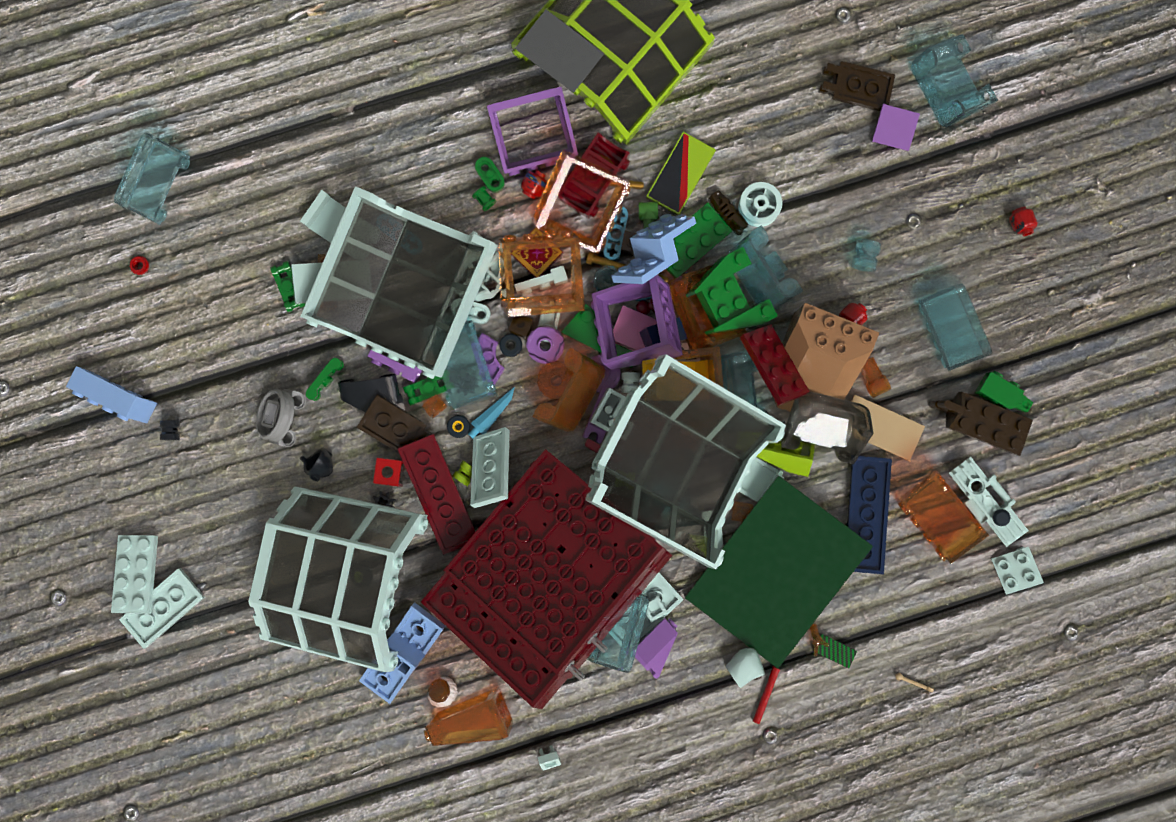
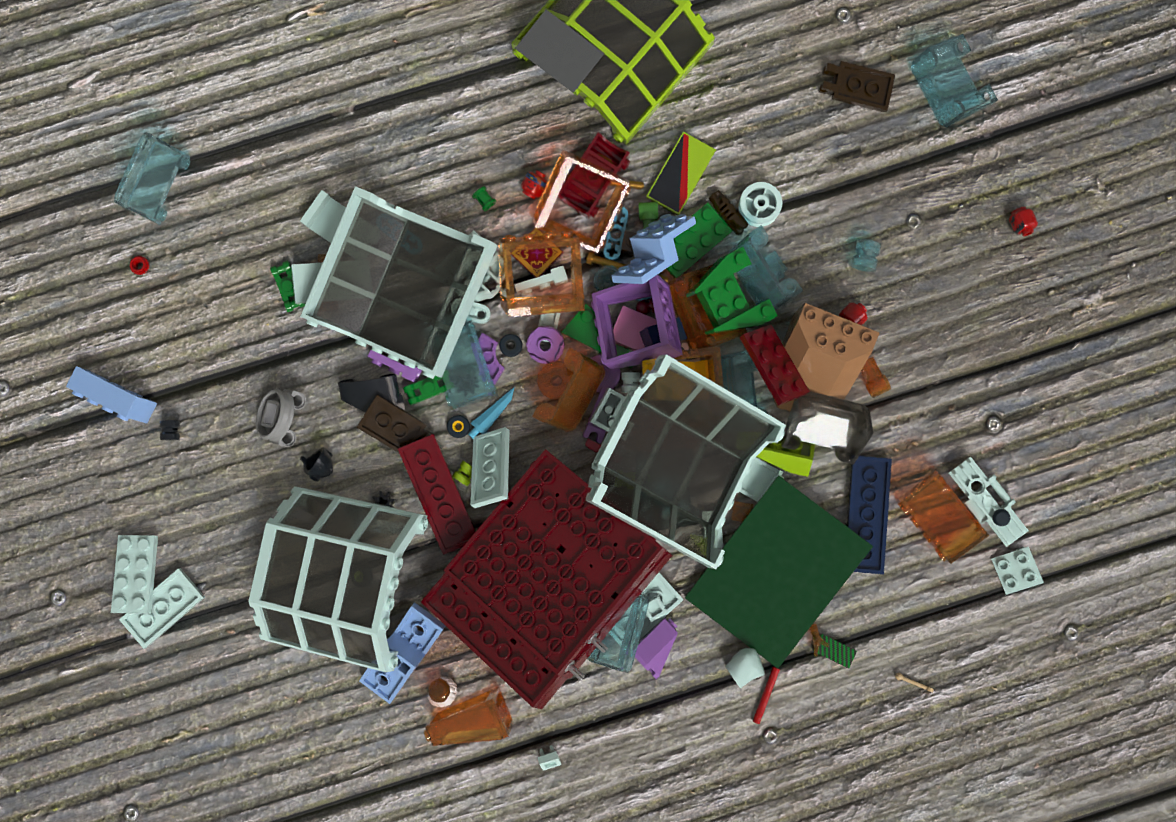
green plate [305,358,344,401] -> none
red piece [373,458,404,487] -> none
clear orange slope [422,395,447,418] -> none
green plate [475,157,505,193] -> none
medium lavender windscreen [487,87,578,176] -> none
dark brown brick [508,312,534,339] -> none
tan tile [838,395,925,461] -> none
medium lavender tile [871,104,920,151] -> none
clear light blue windscreen [919,284,992,371] -> none
dark brown hinge [928,392,1033,456] -> none
green hinge [974,371,1033,413] -> none

